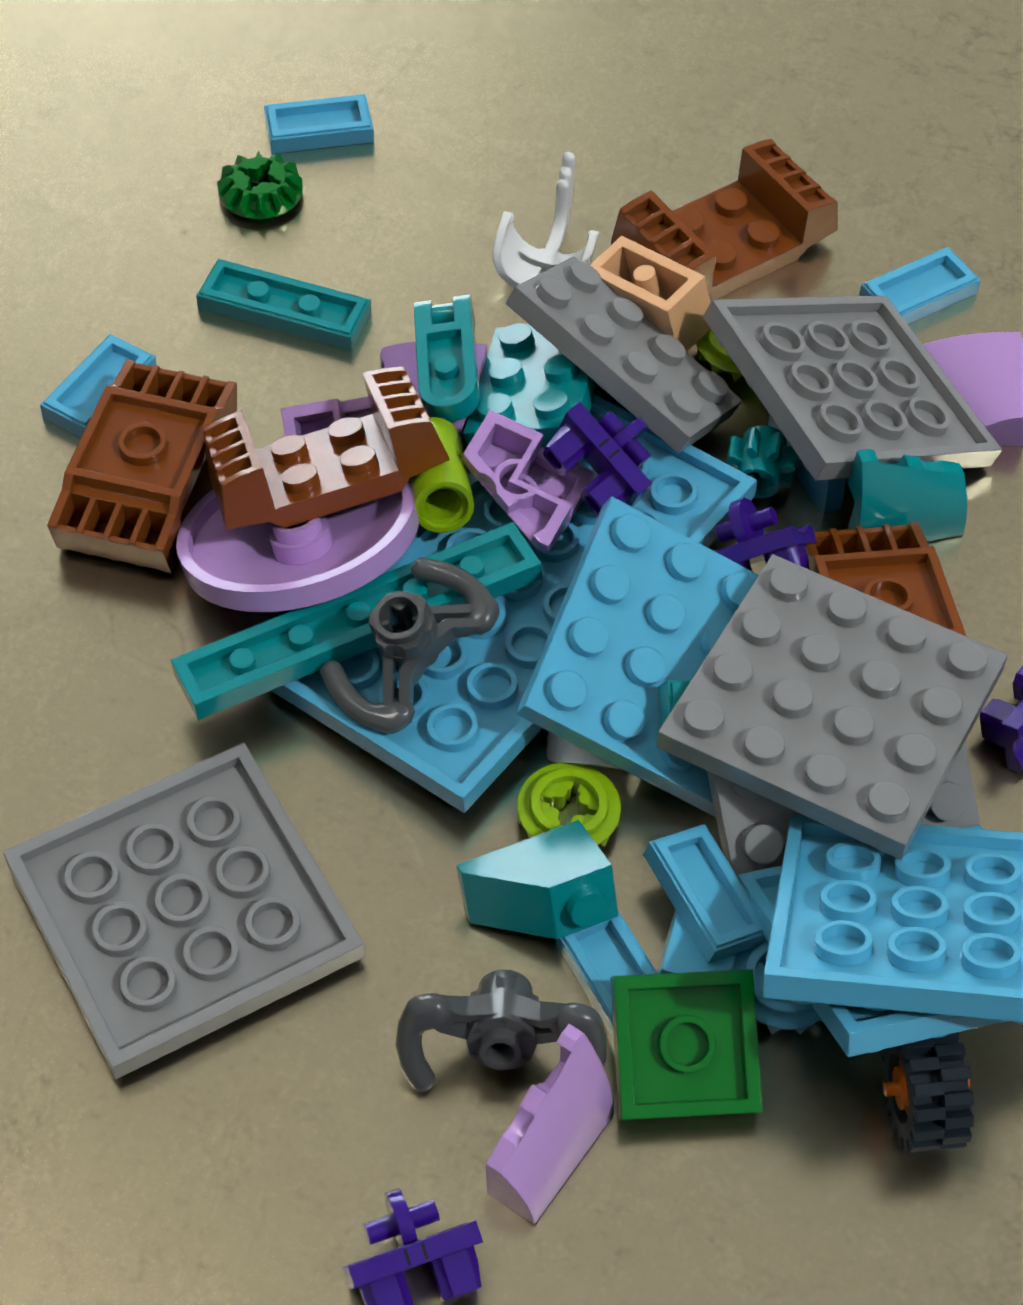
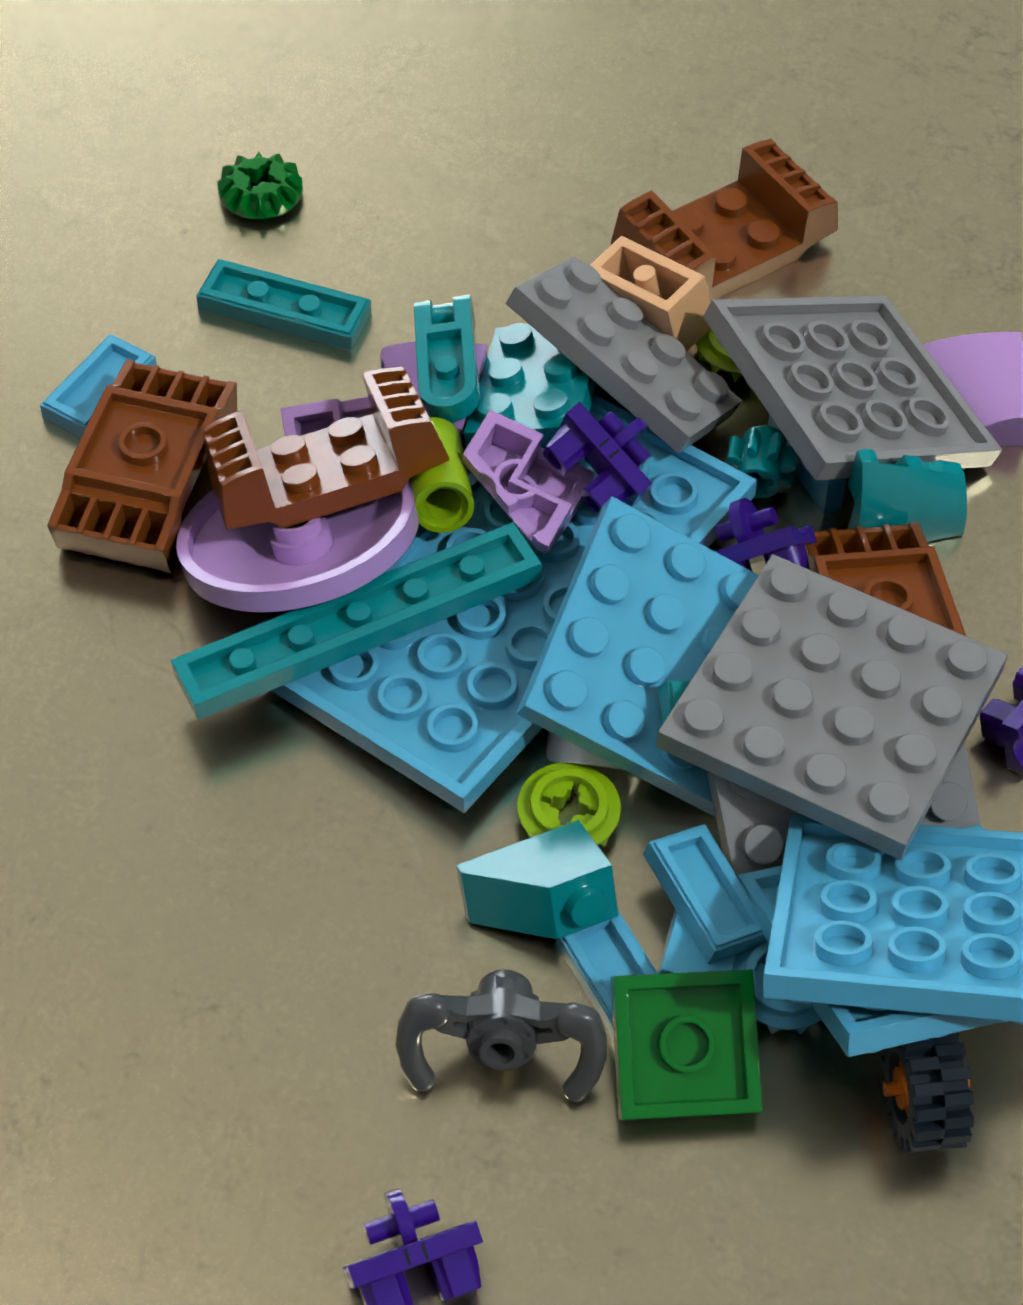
light grey plate [3,743,365,1079] -> none
medium azure tile [264,94,374,154] -> none
dark grey piece [320,558,499,734] -> none
lavender slope [486,1024,614,1225] -> none
white helmet [493,152,600,288] -> none
medium azure tile [859,247,981,324] -> none

